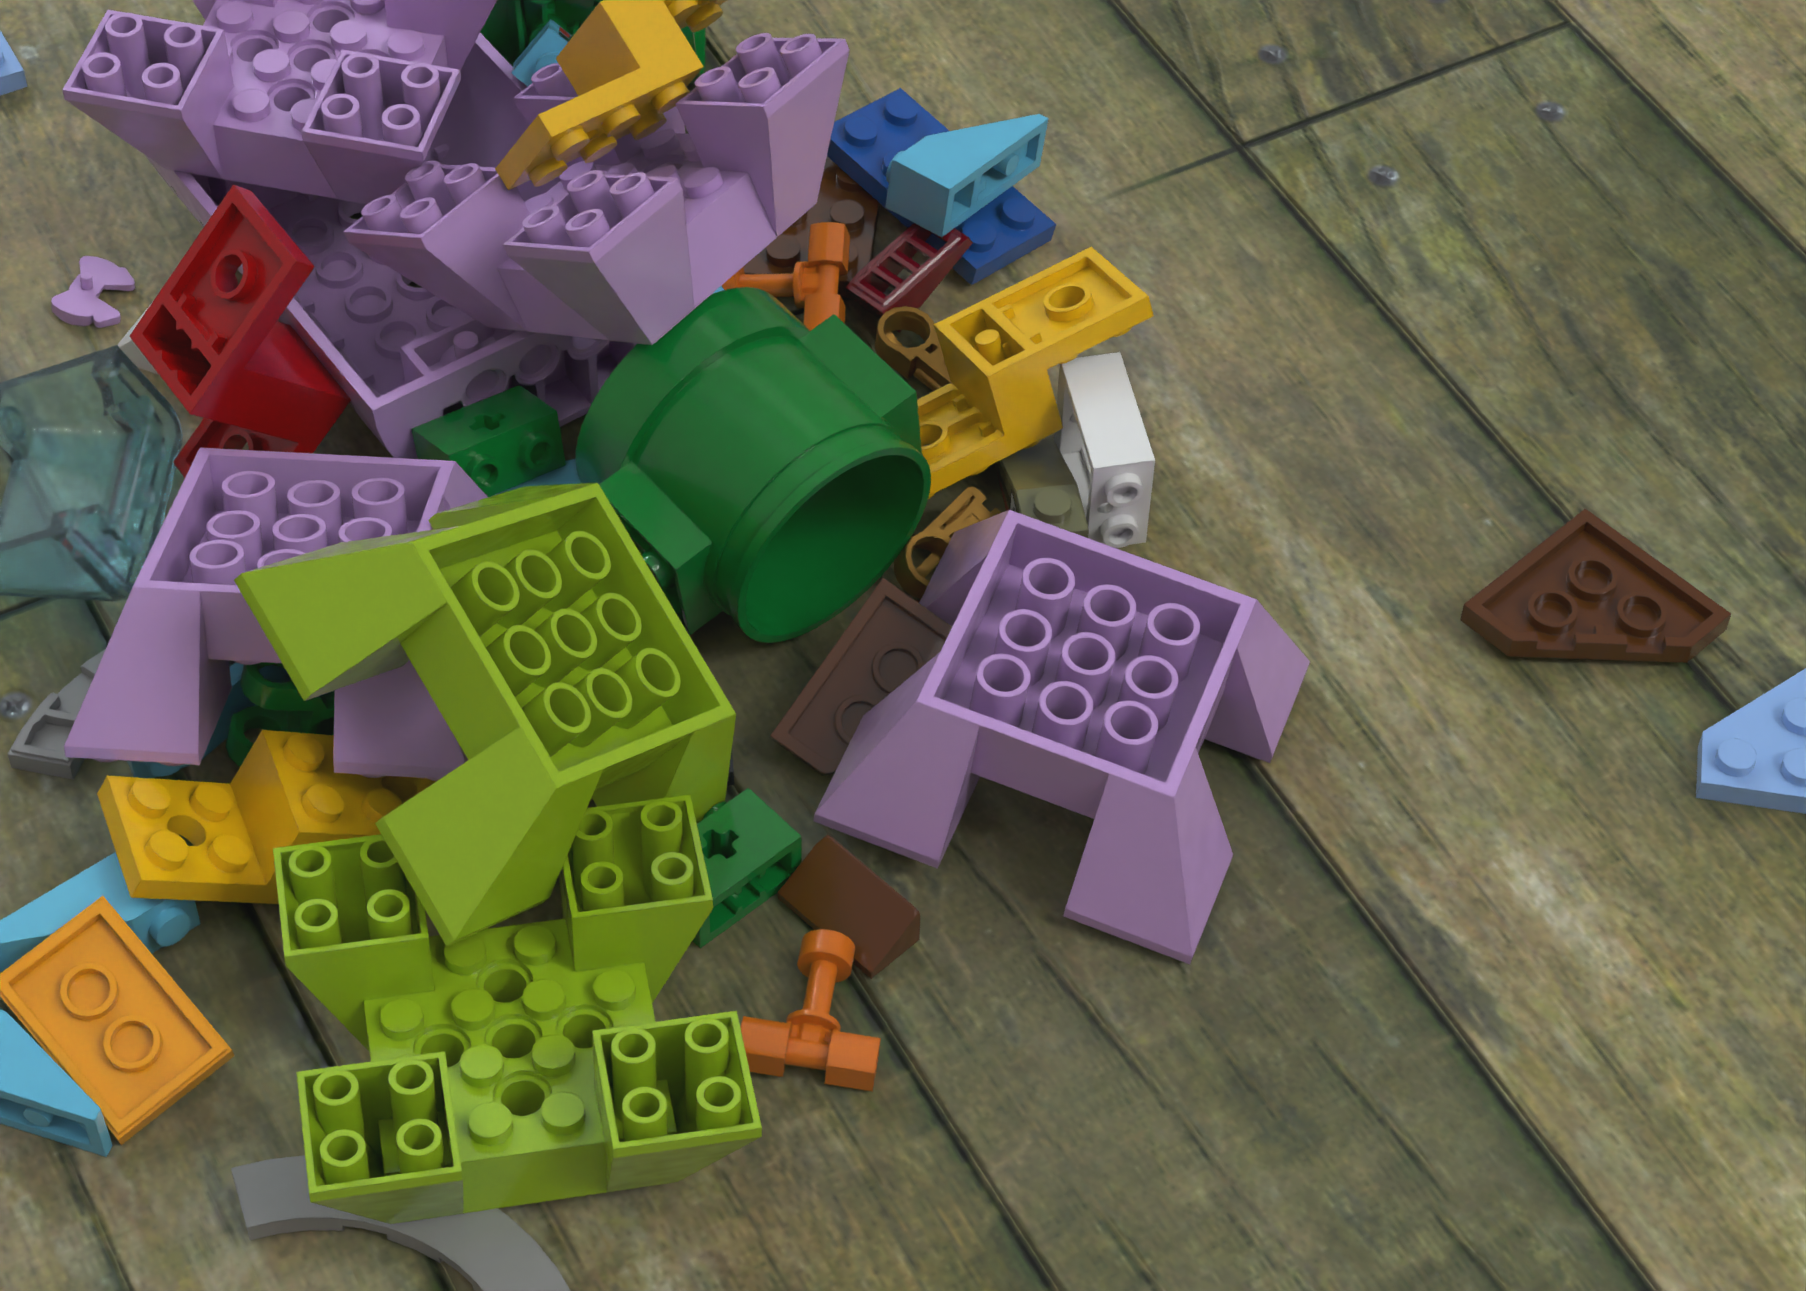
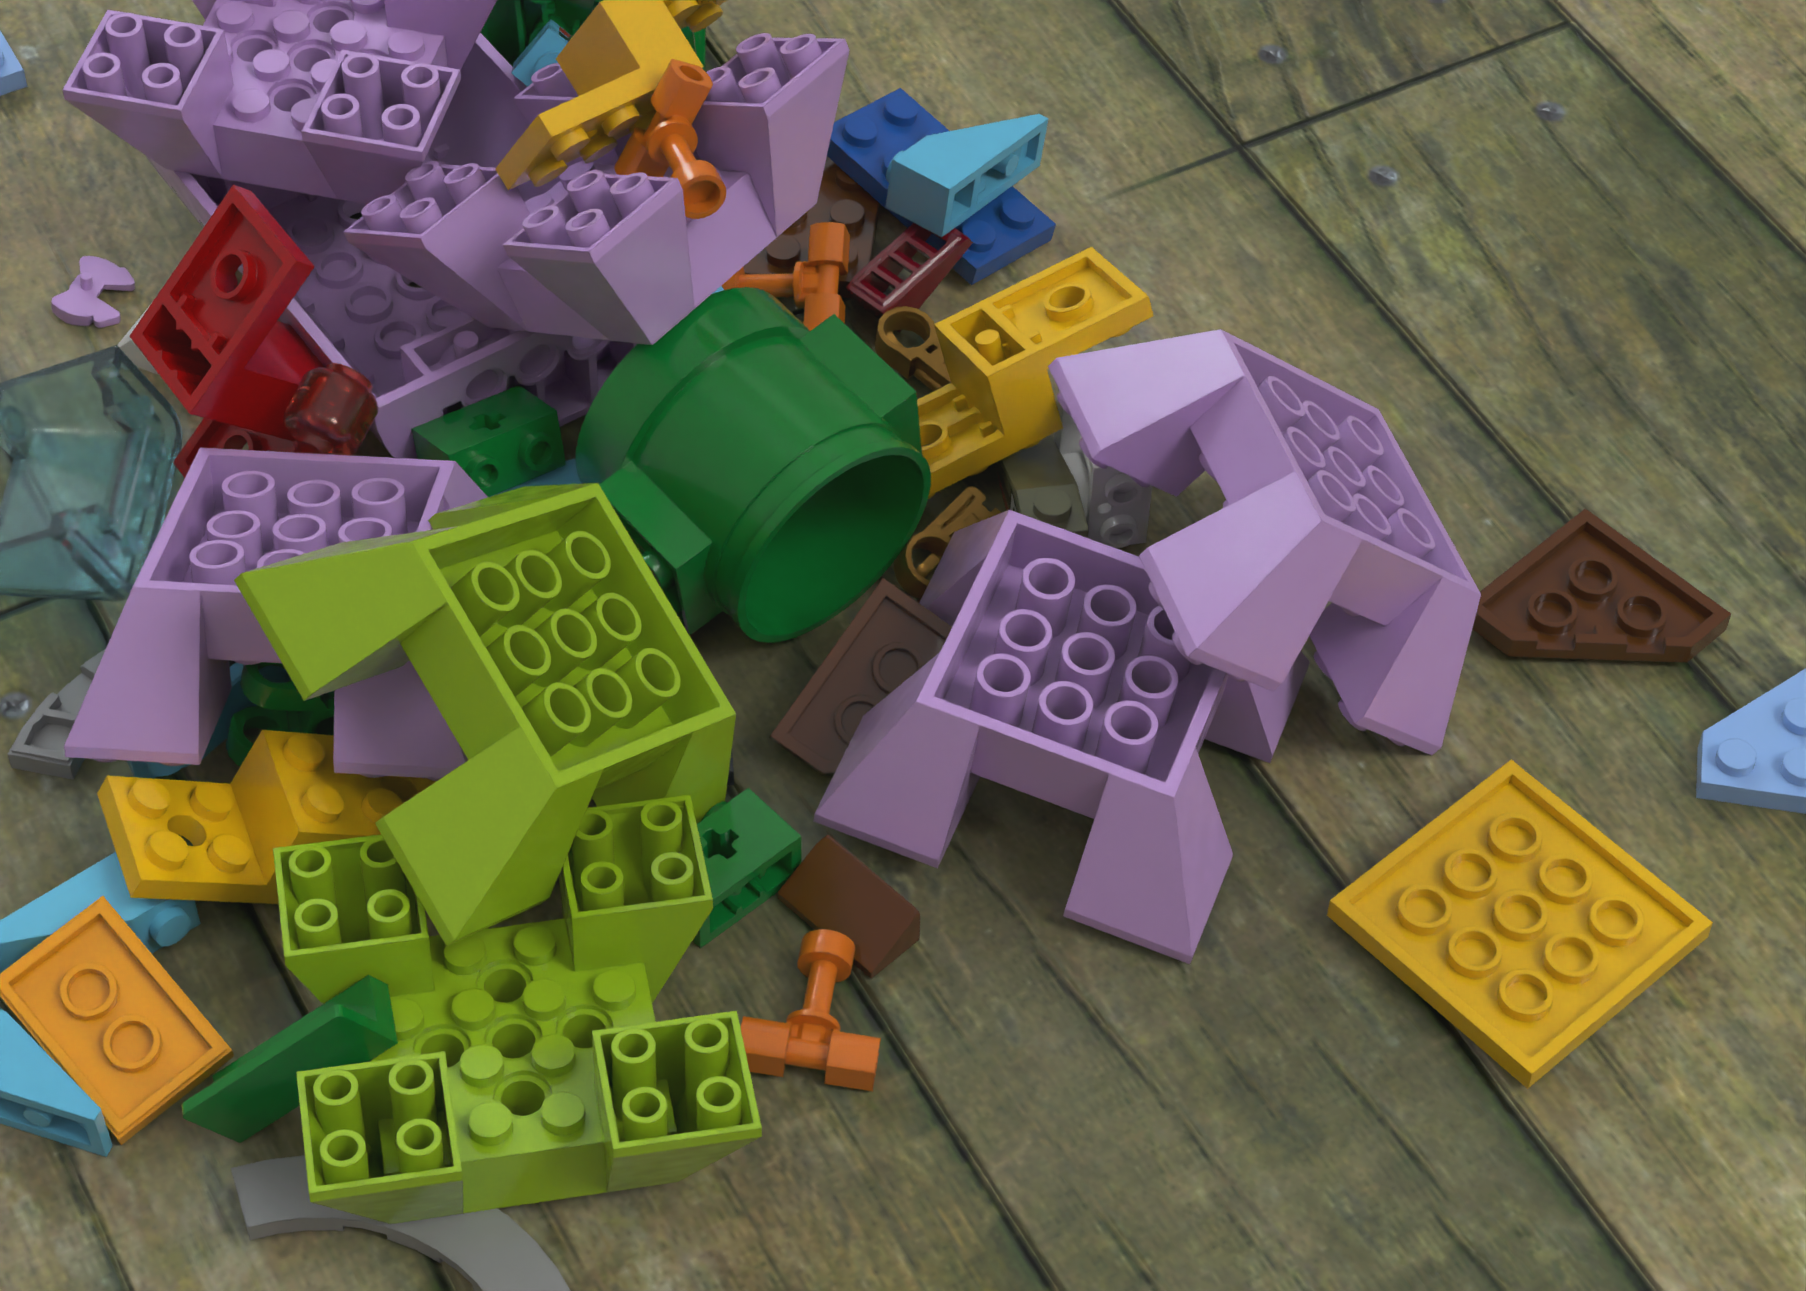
none -> green panel [181,975,398,1143]
none -> clear red head [283,363,379,456]
none -> orange bar [614,59,726,219]
none -> lavender slope [1048,329,1481,755]
none -> yellow plate [1327,759,1713,1089]

